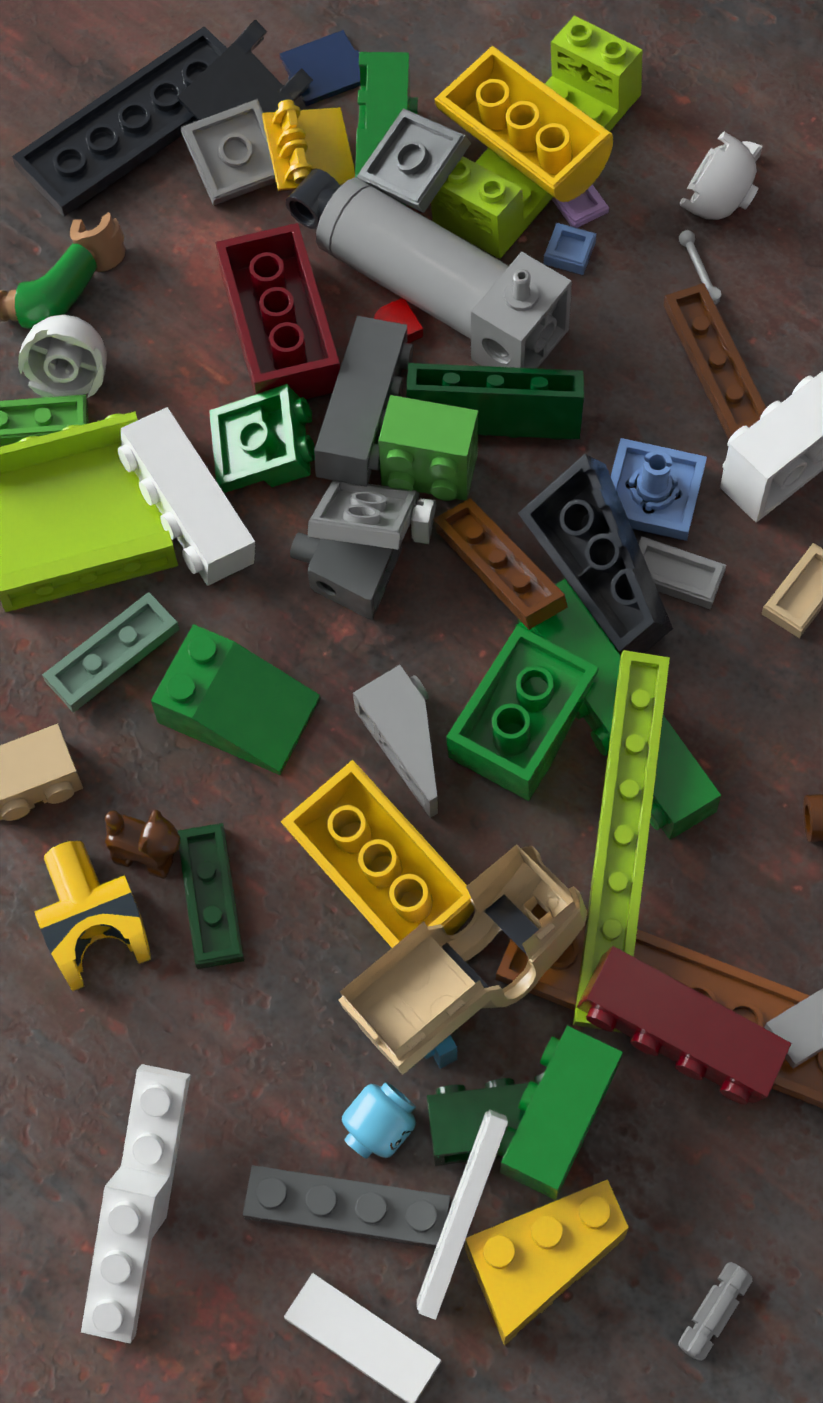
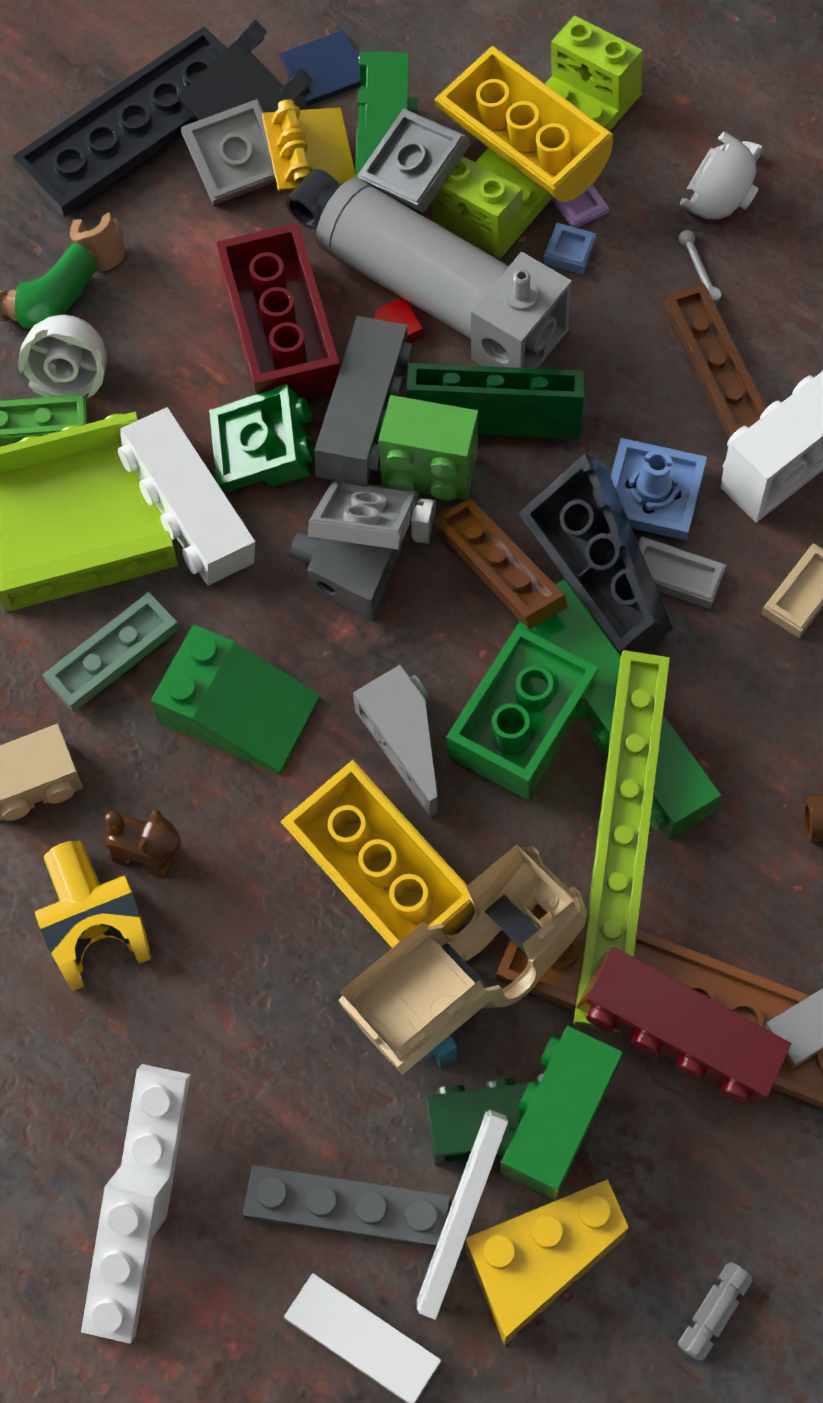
dark green tile [178,823,244,969] -> none
medium azure head [342,1082,416,1159] -> none

